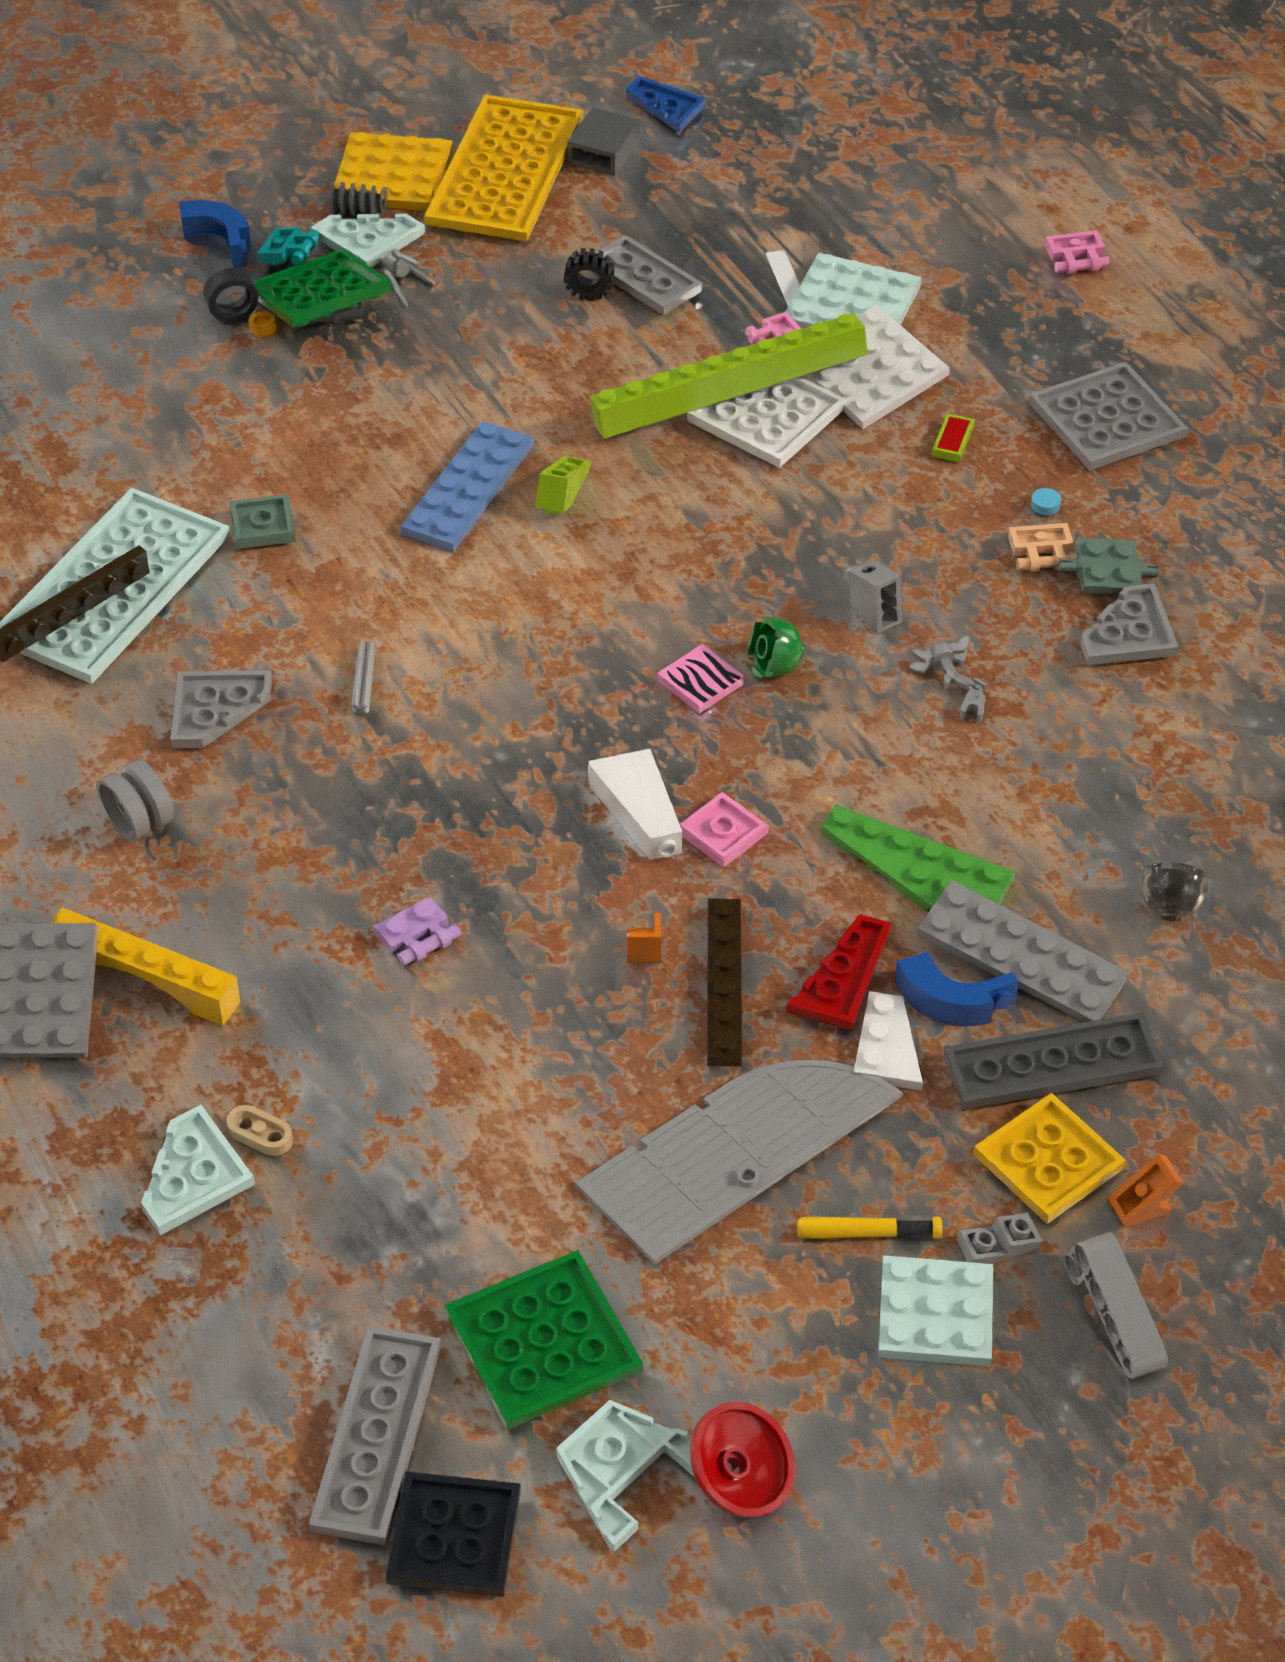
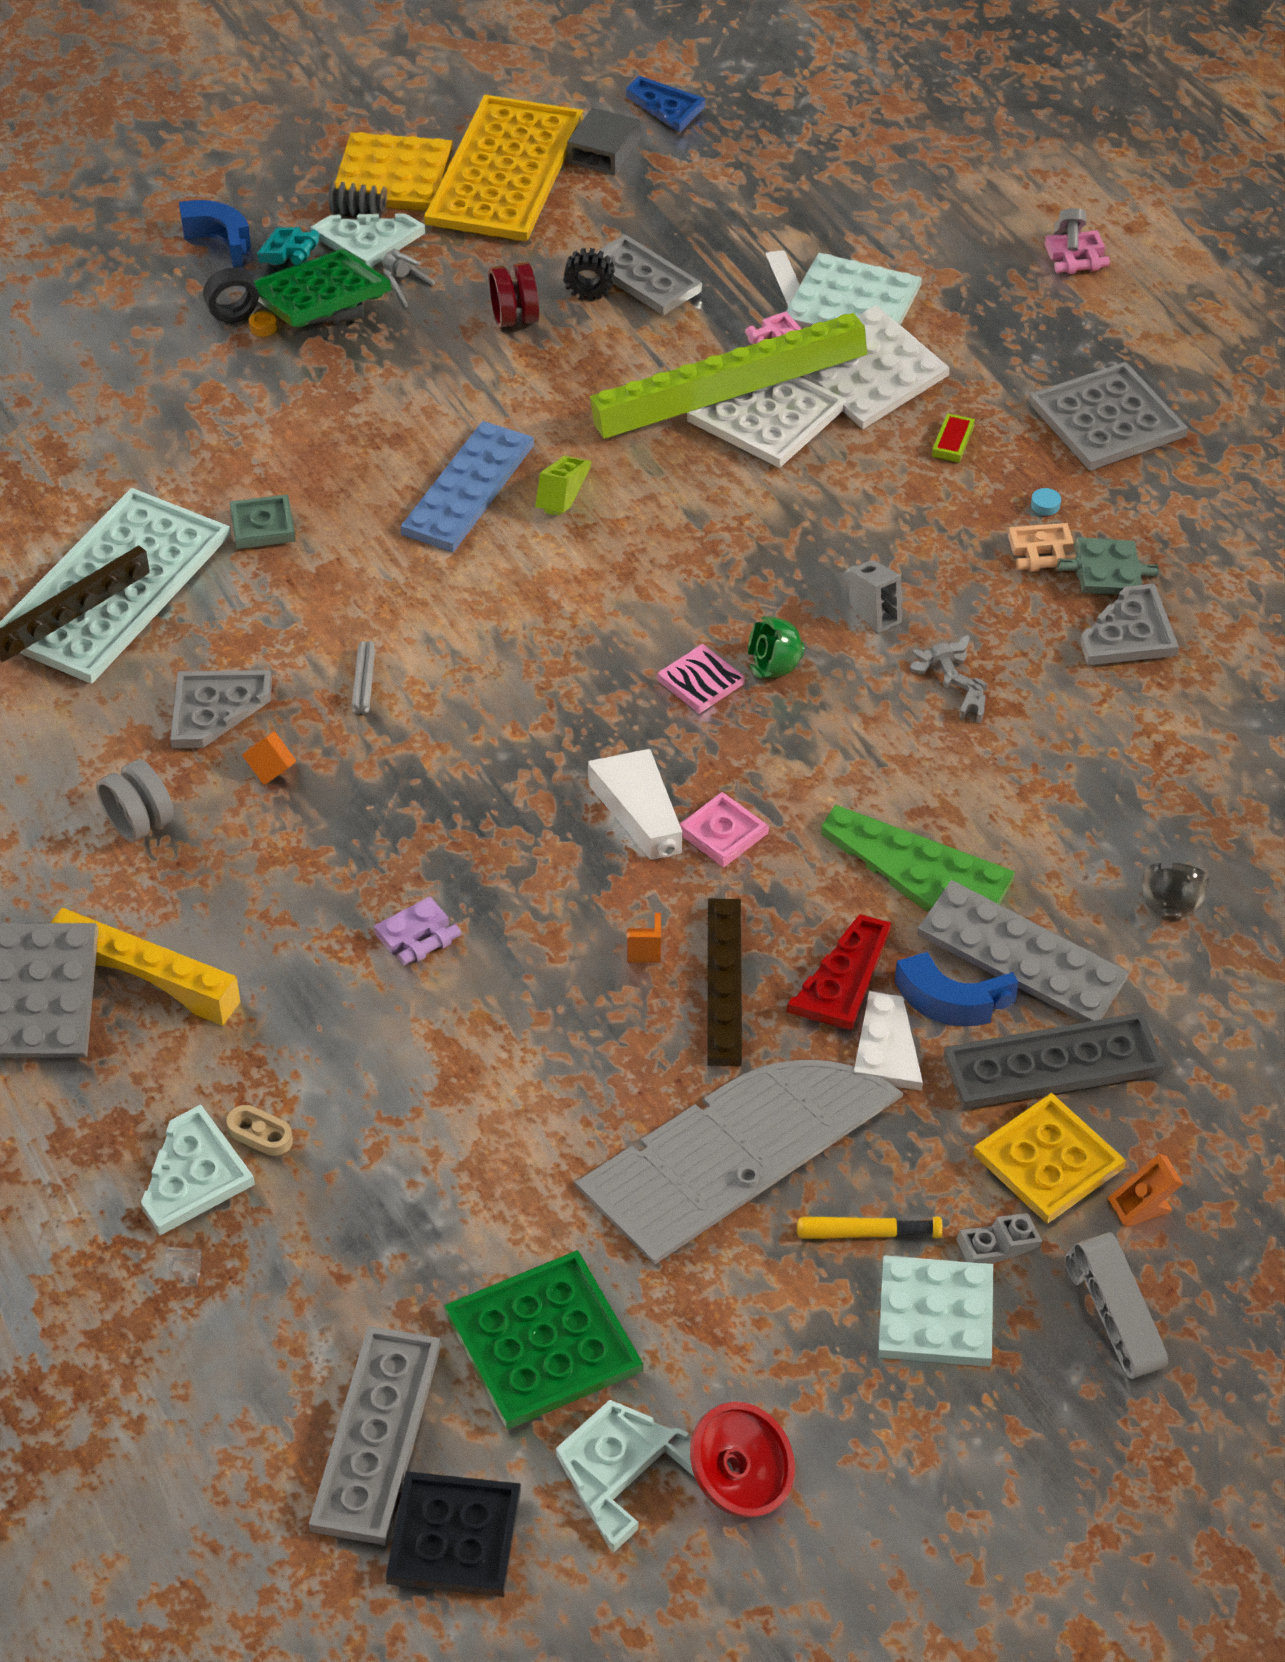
none -> orange panel [242,731,296,785]
none -> dark red wheel [488,262,539,329]
none -> light grey piece [1054,208,1086,251]

